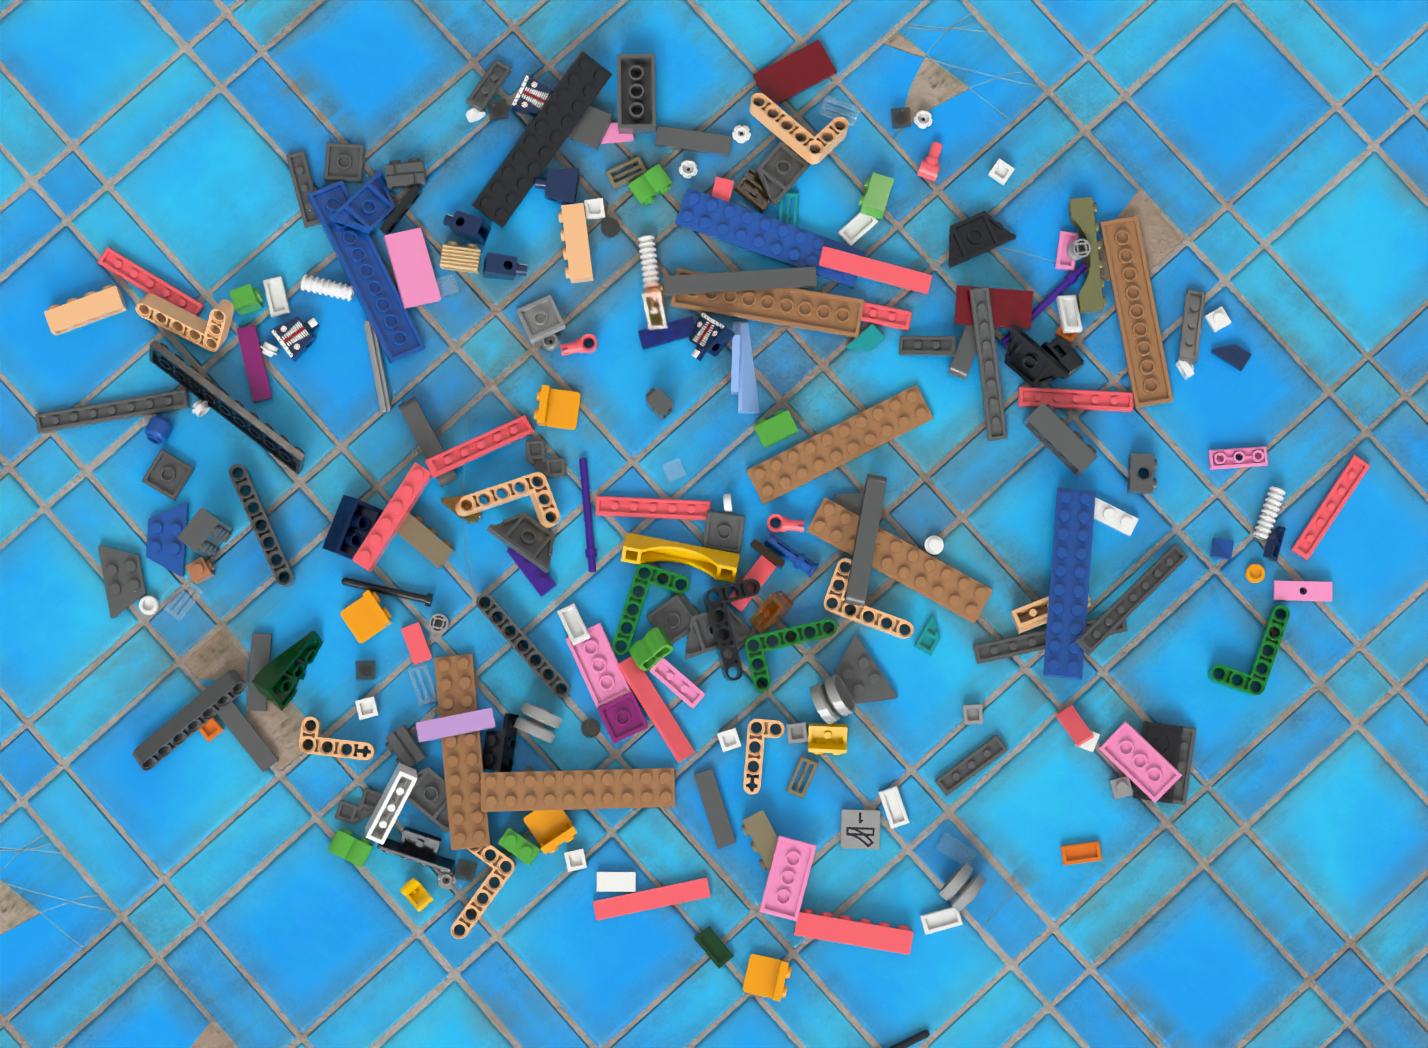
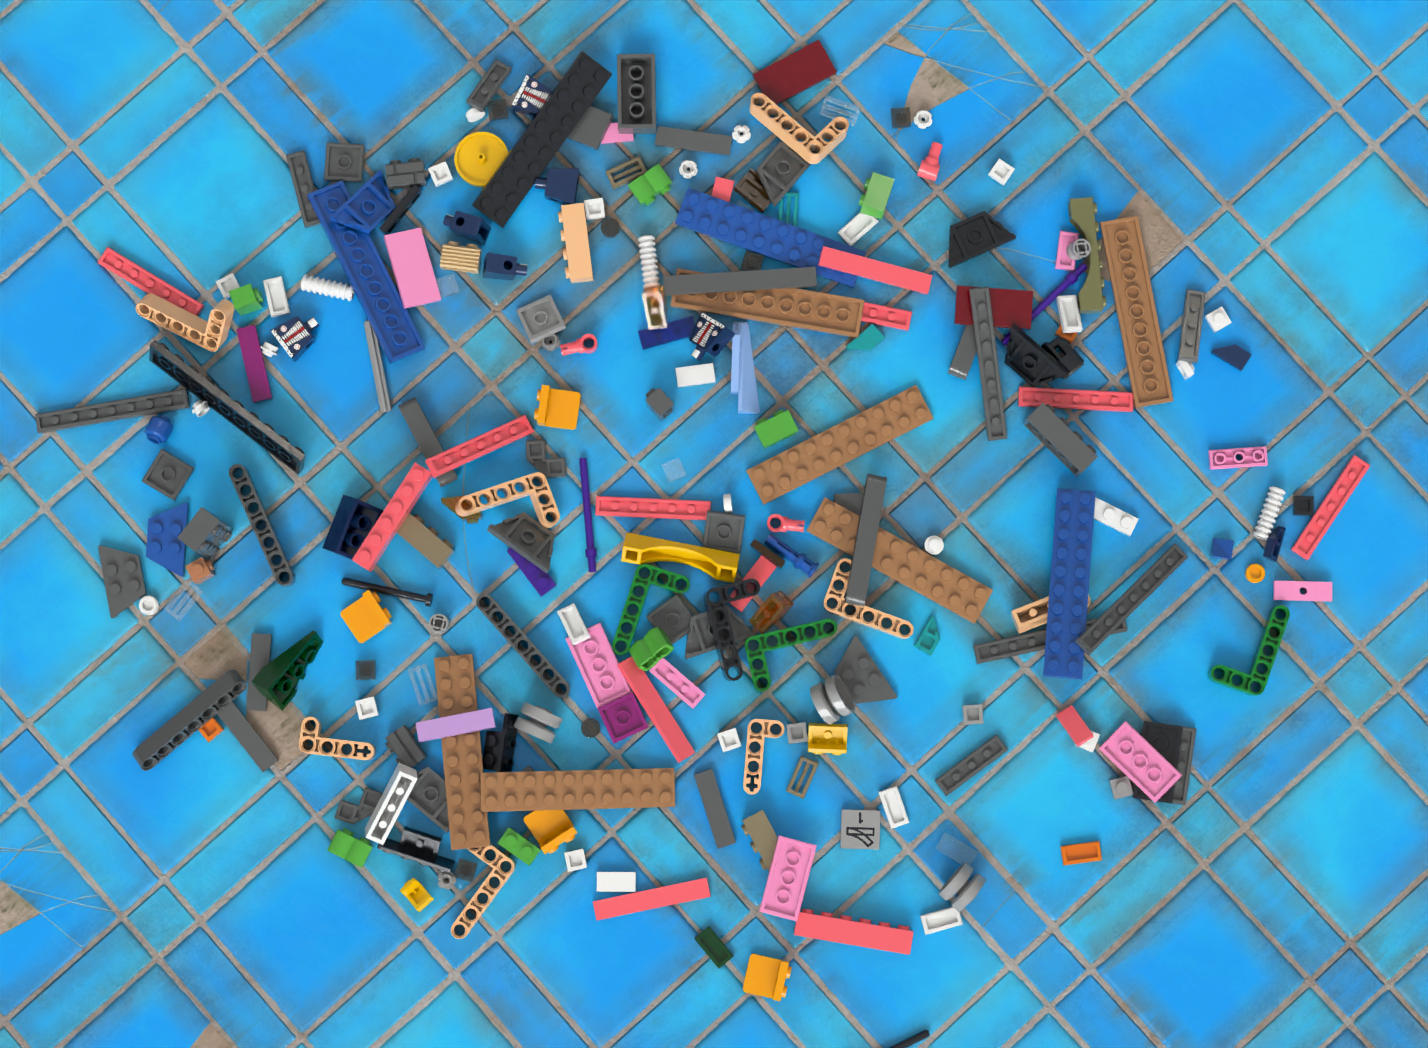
light nougat brick [44,285,127,336] -> none
coral tile [401,622,433,665] -> none
dark grey tile [899,336,957,356] -> none
dark grey brick [1127,453,1157,494] -> none
none -> white plate [216,273,240,299]
none -> white plate [428,161,453,187]
none -> yellow piece [454,132,509,187]
none -> white tile [675,363,716,388]
none -> clear smoke plate [741,251,764,271]
none -> black tile [1293,496,1314,516]

